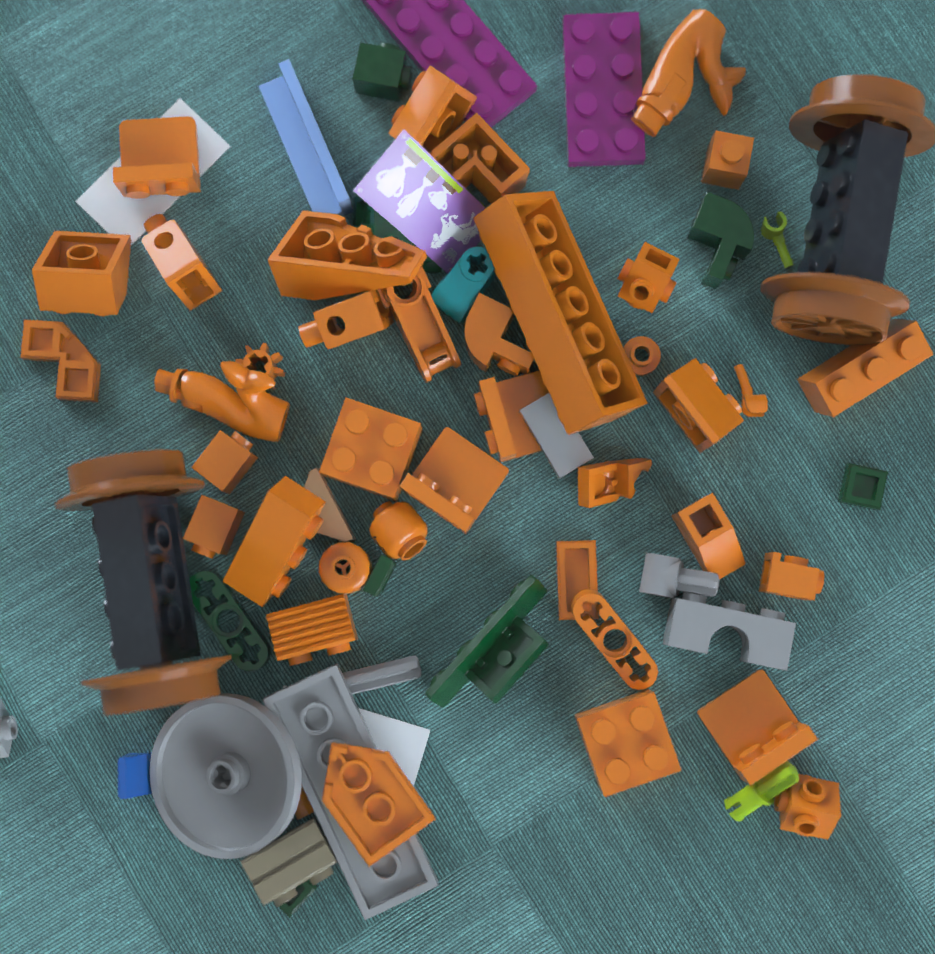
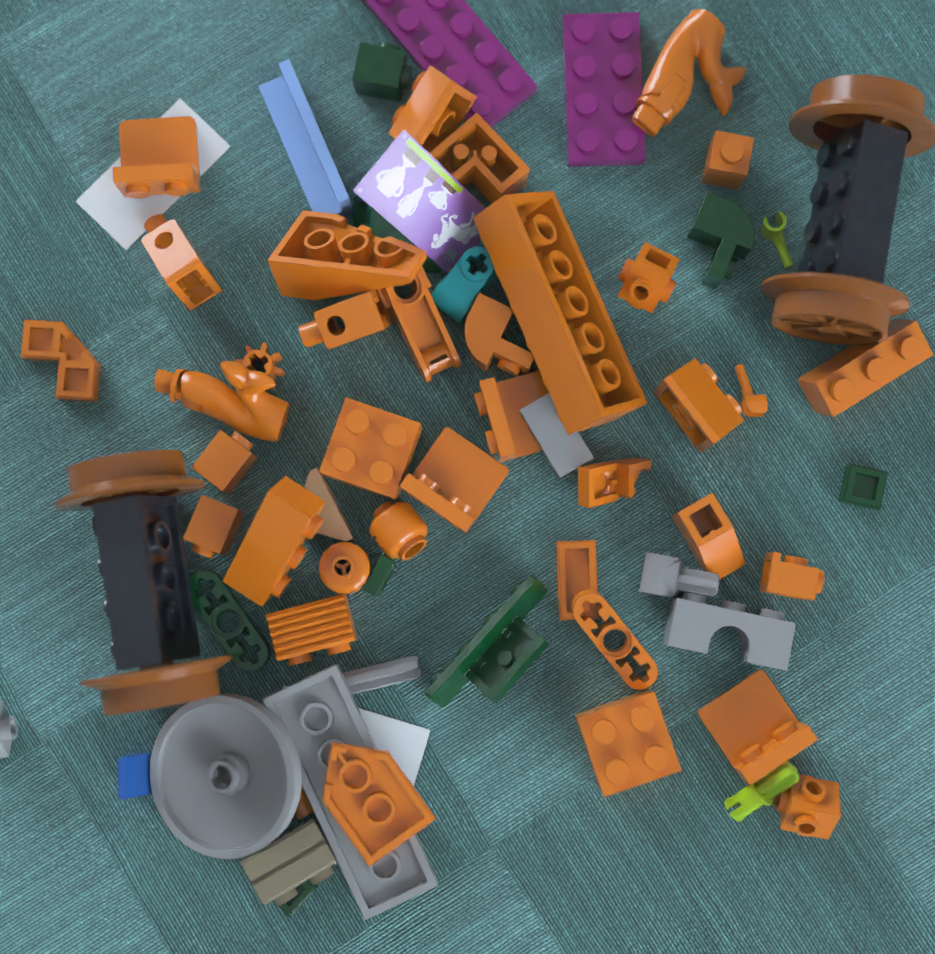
orange slope [32,231,131,316] -> none
orange plate [623,336,661,376] -> none

